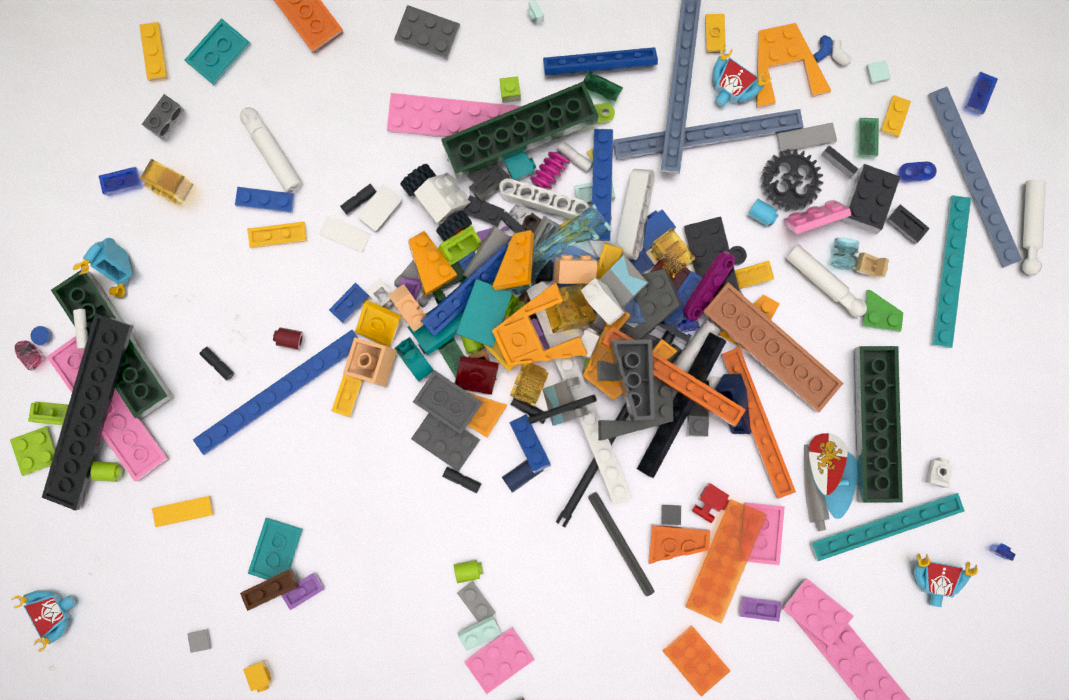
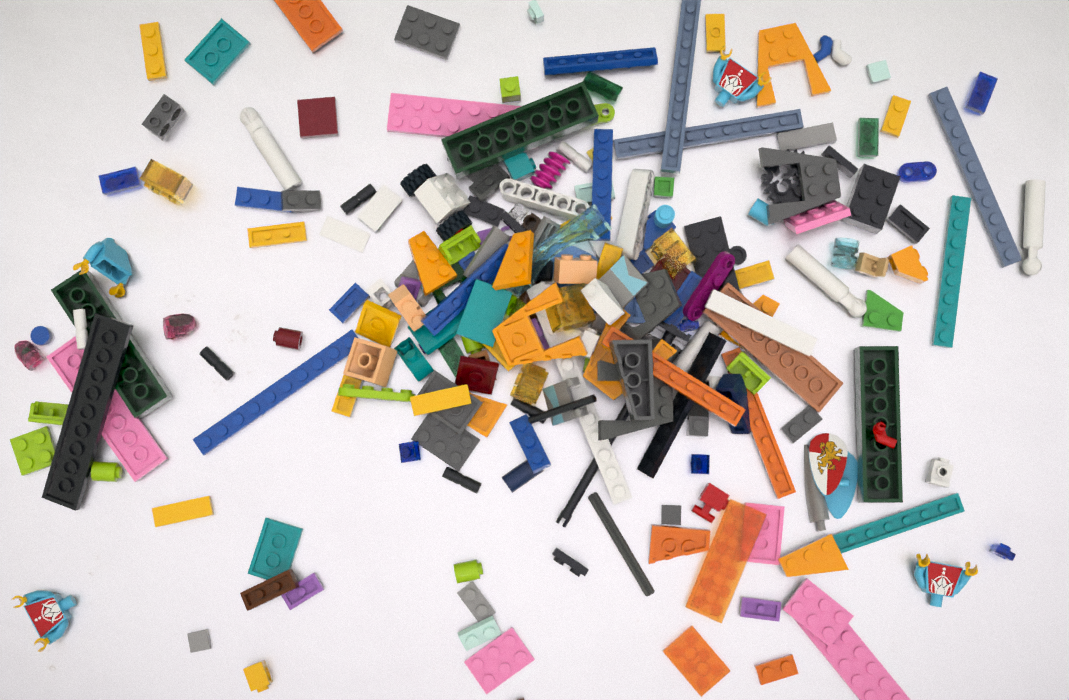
none -> clear pink rock [163,313,196,340]
none -> dark grey plate [280,190,321,211]
none -> dark red tile [297,97,339,138]
none -> lime plate [338,384,416,402]
none -> clear blue plate [399,441,421,463]
none -> yellow tile [410,384,472,416]
none -> black plate [552,547,589,577]
none -> bright green plate [653,176,674,198]
none -> medium azure brick [654,205,675,228]
none -> clear blue plate [691,454,710,474]
none -> white tile [705,289,817,356]
none -> lime hinge [725,351,771,395]
none -> orange plate [754,654,799,685]
none -> dark grey wing [758,147,841,225]
none -> light orange wing [778,534,849,577]
none -> dark grey plate [780,405,823,444]
none -> red arm [873,422,897,448]
none -> light orange slope [886,245,928,284]

